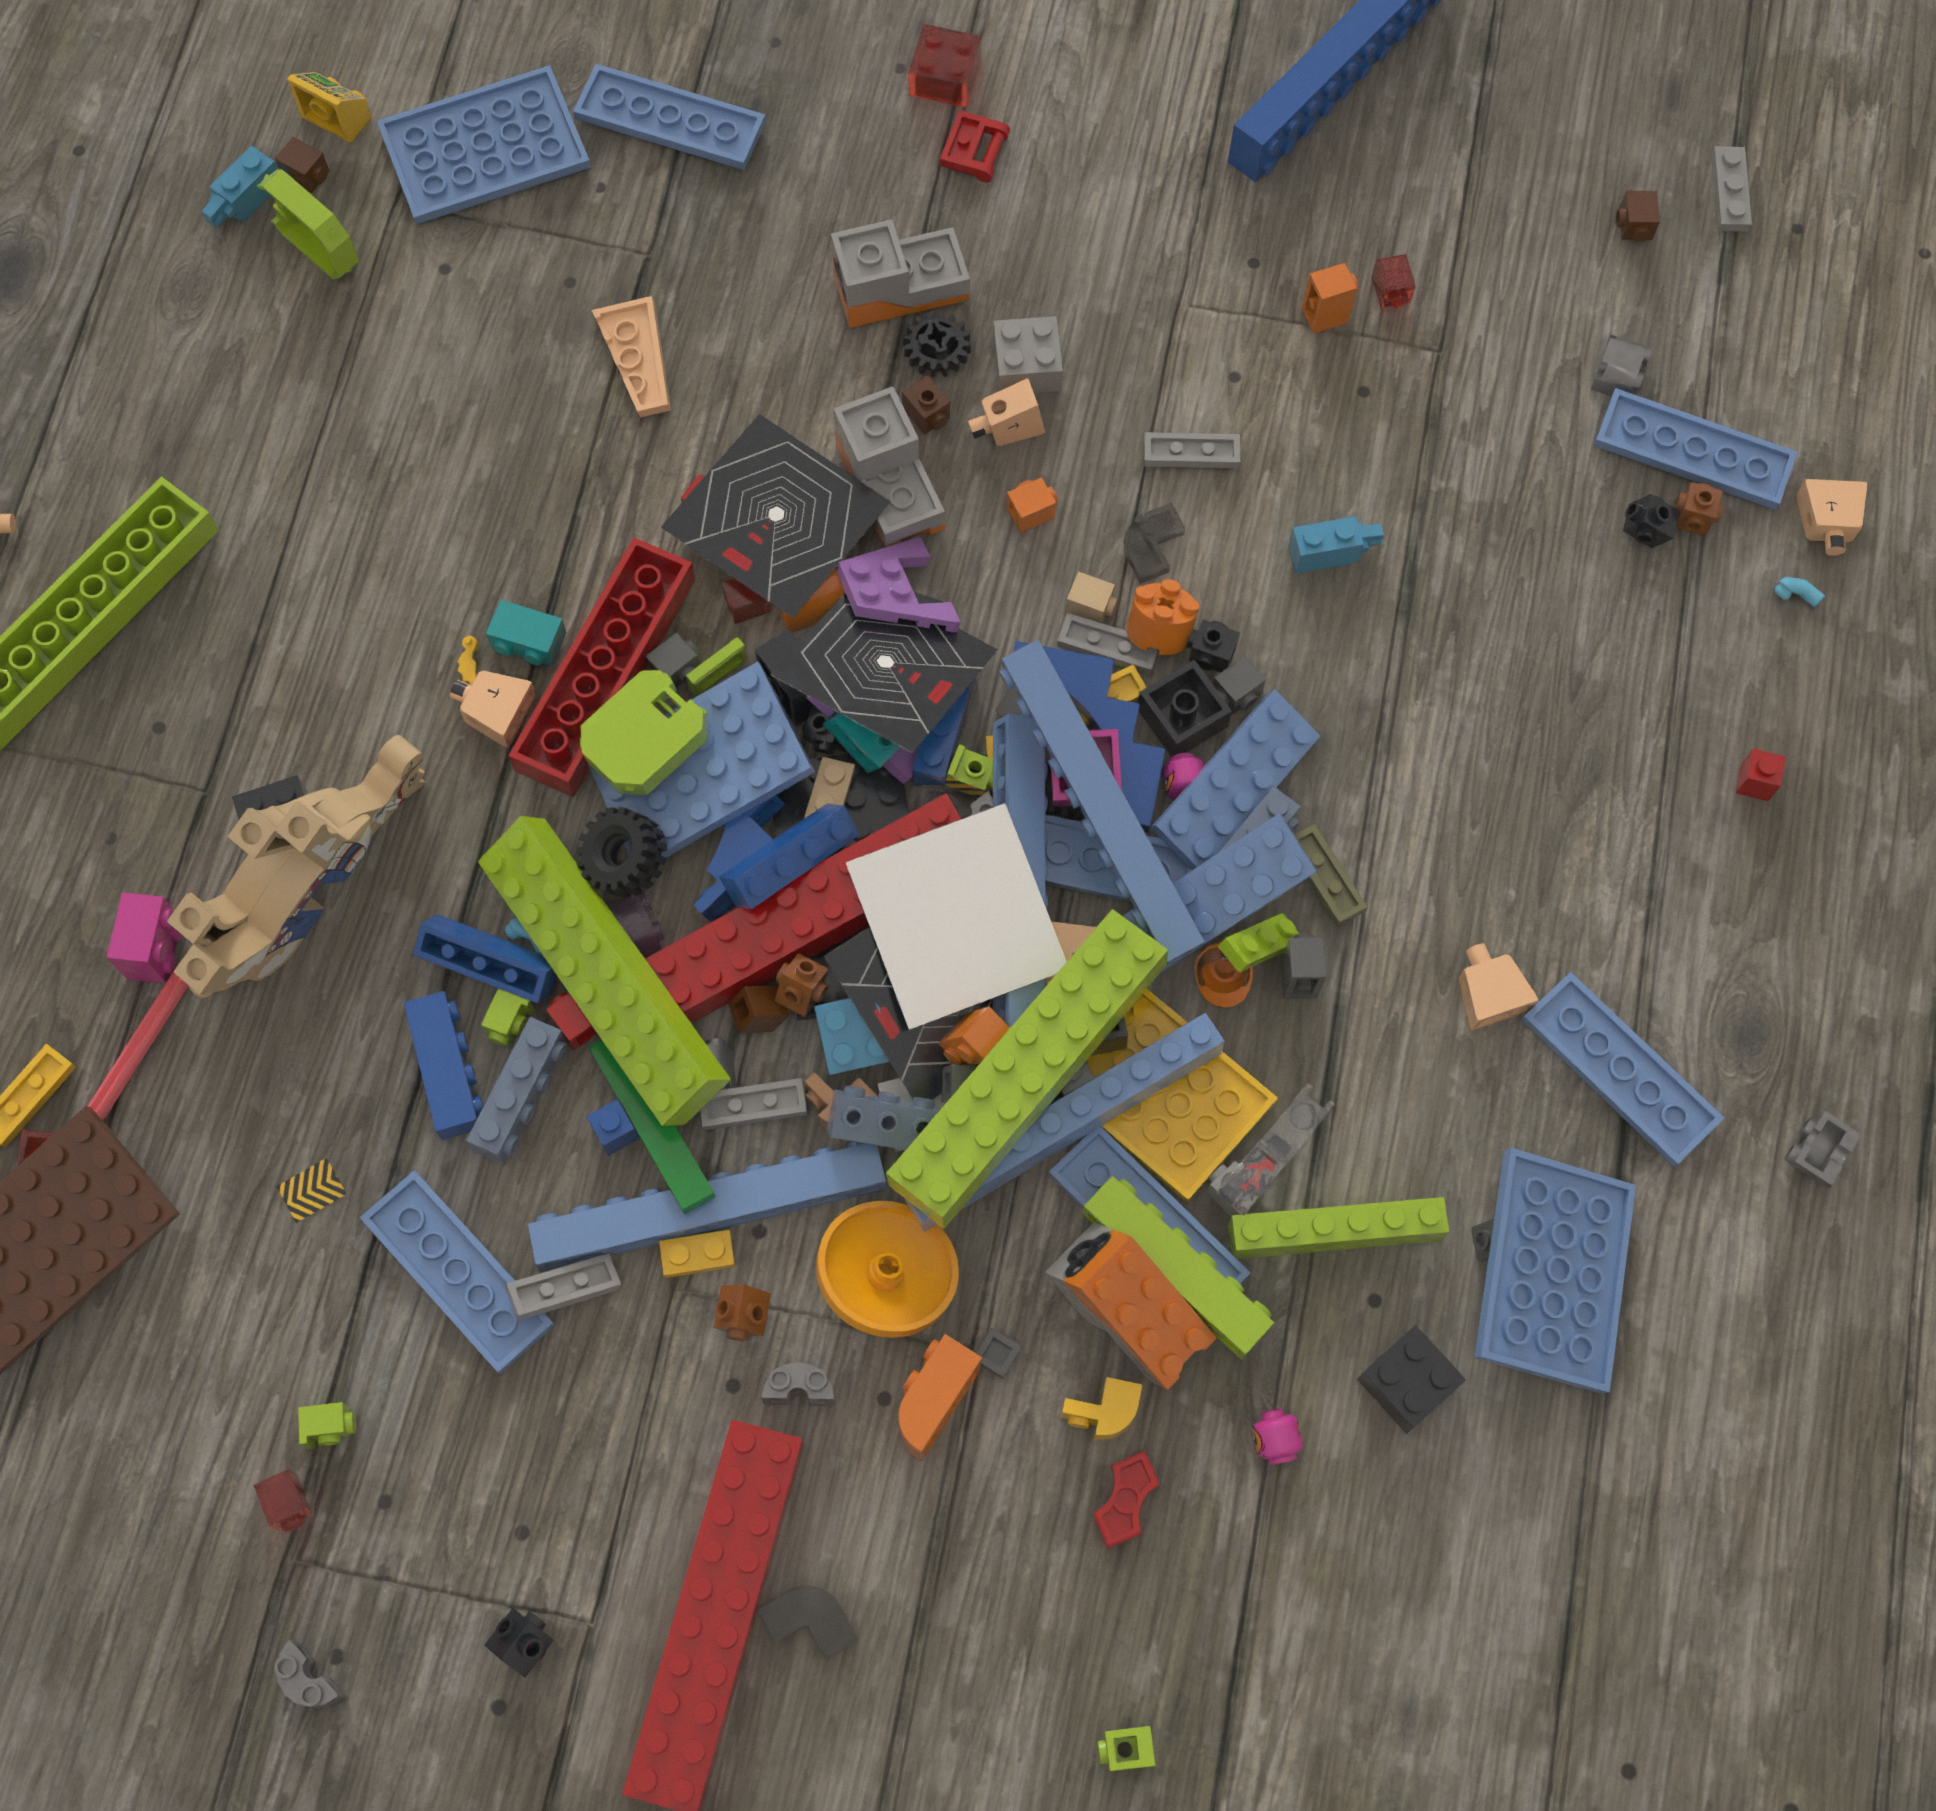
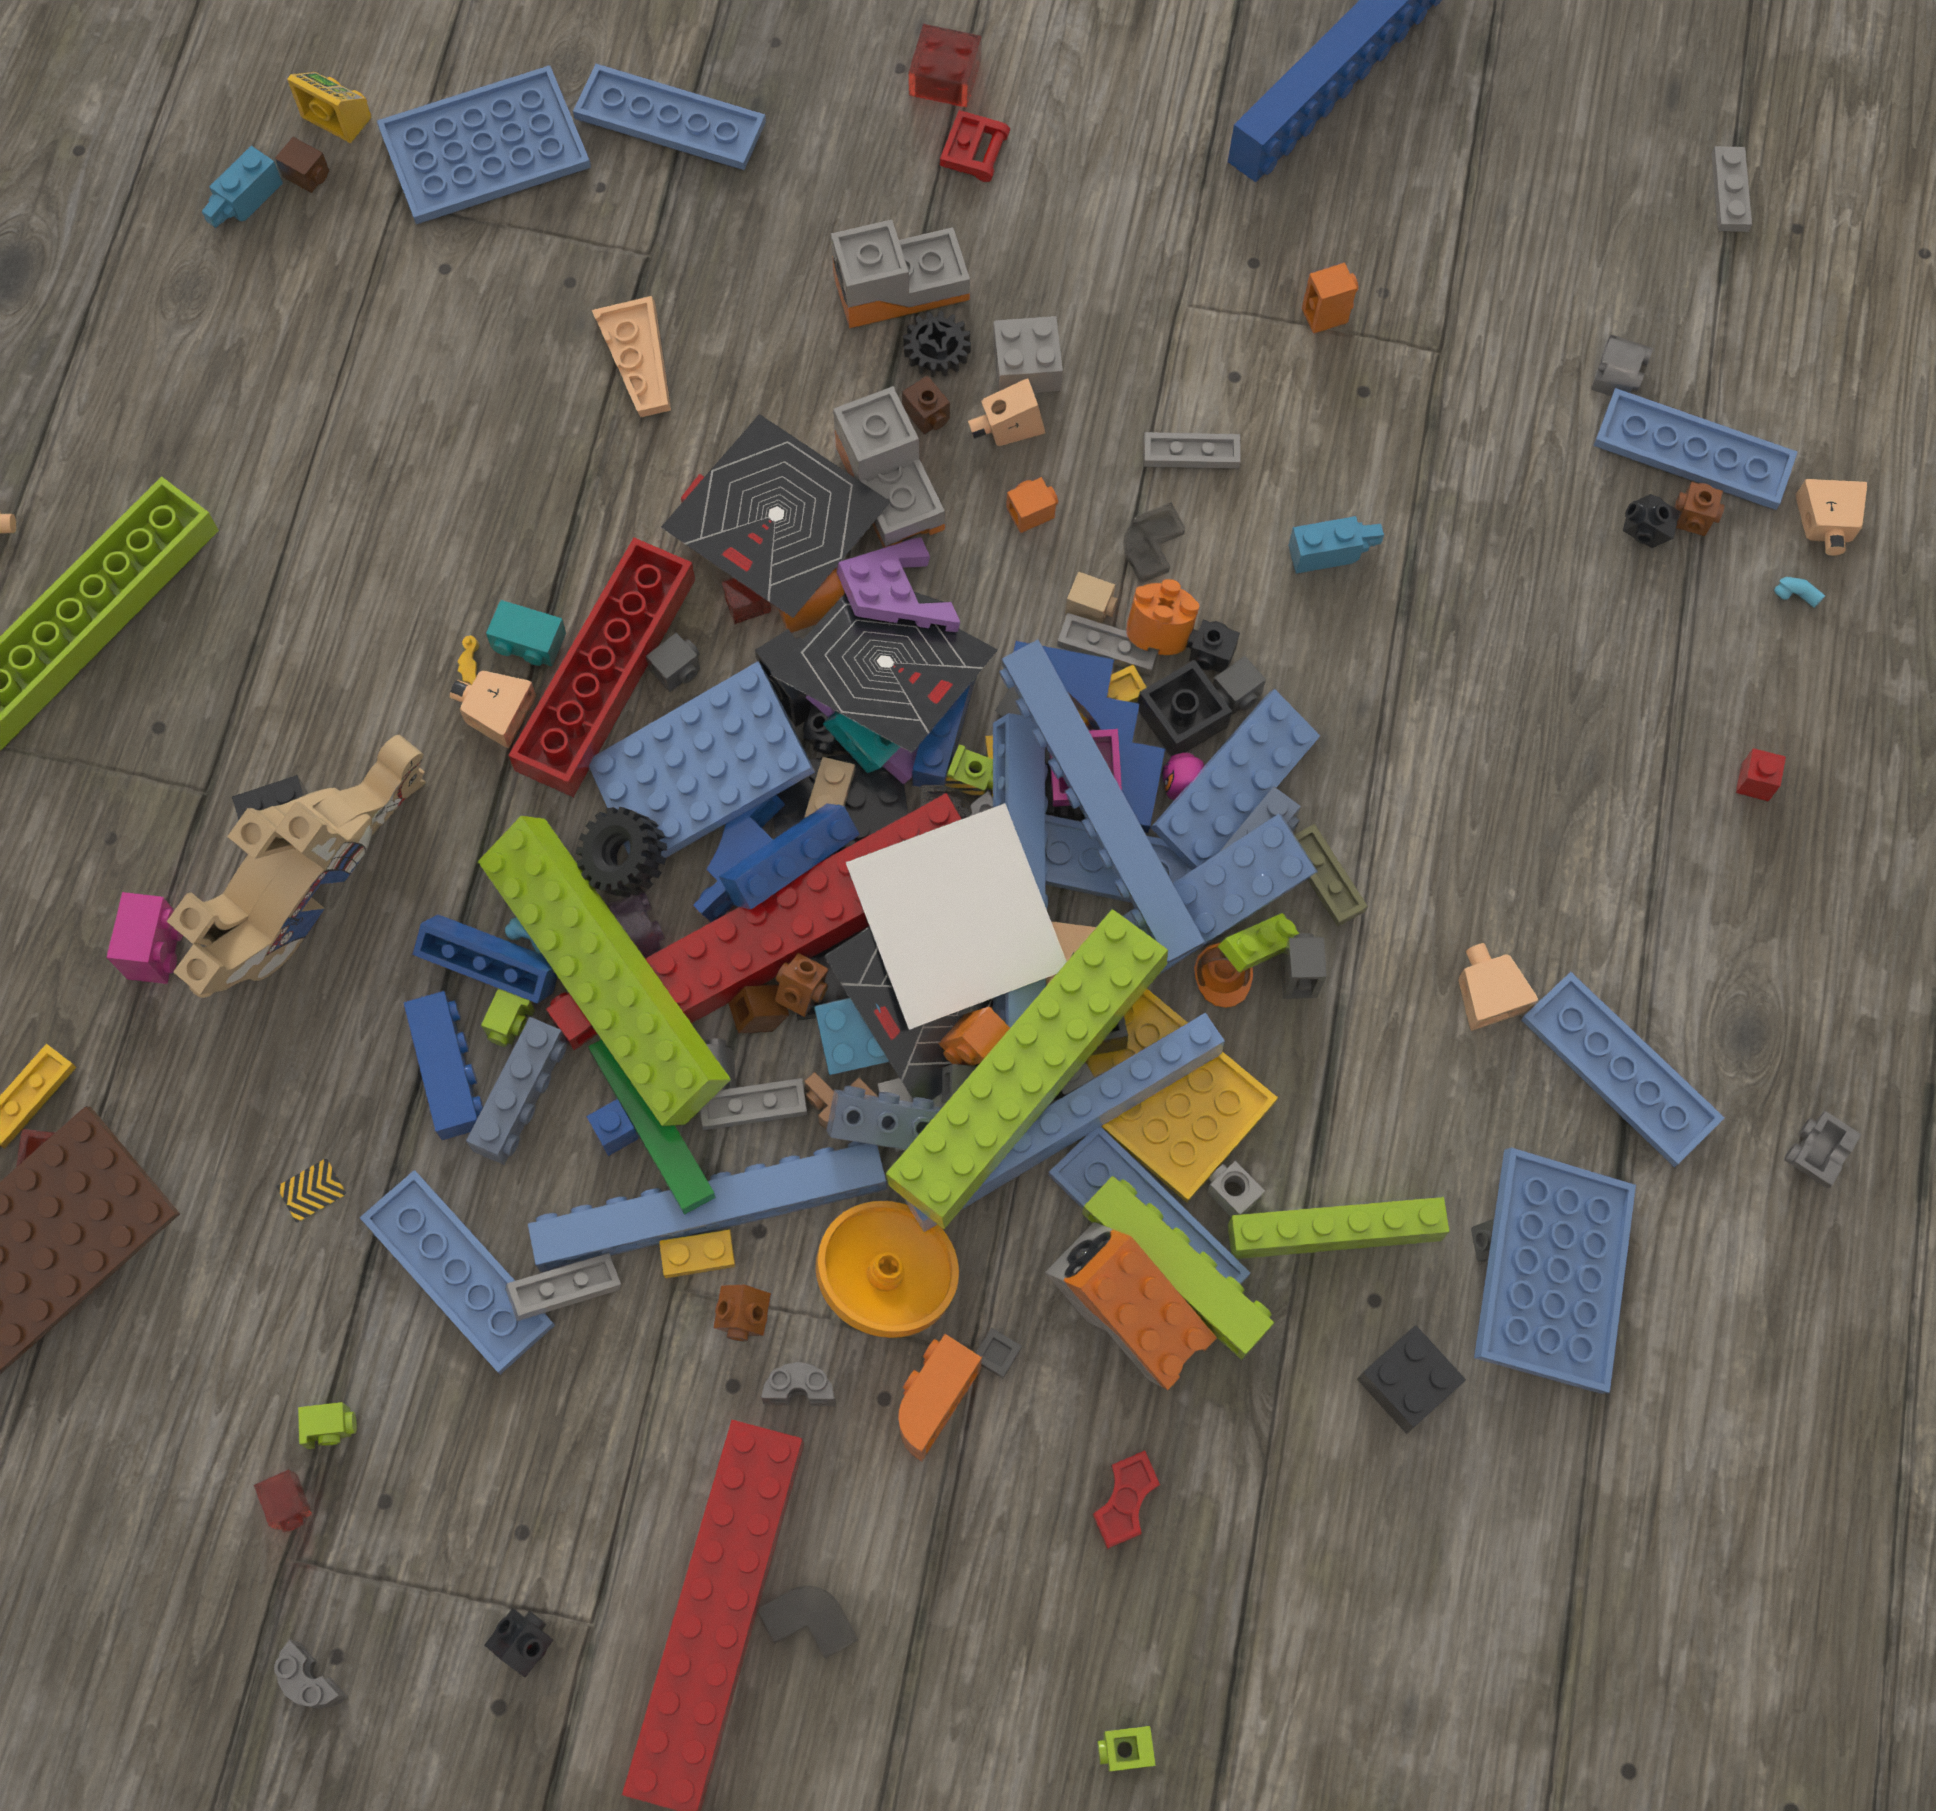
coral axle [88,971,189,1121] -> none
lime piece [257,169,359,279] -> none
lime piece [580,670,708,795] -> none
lime tile [686,637,747,697] -> none
yellow brick [1061,1377,1142,1441] -> none
clear piece [1216,1083,1335,1215] -> none
dark pink head [1252,1408,1303,1465] -> none
clear red brick [1371,254,1416,308] -> none
reddish brown brick [1616,190,1660,242] -> none

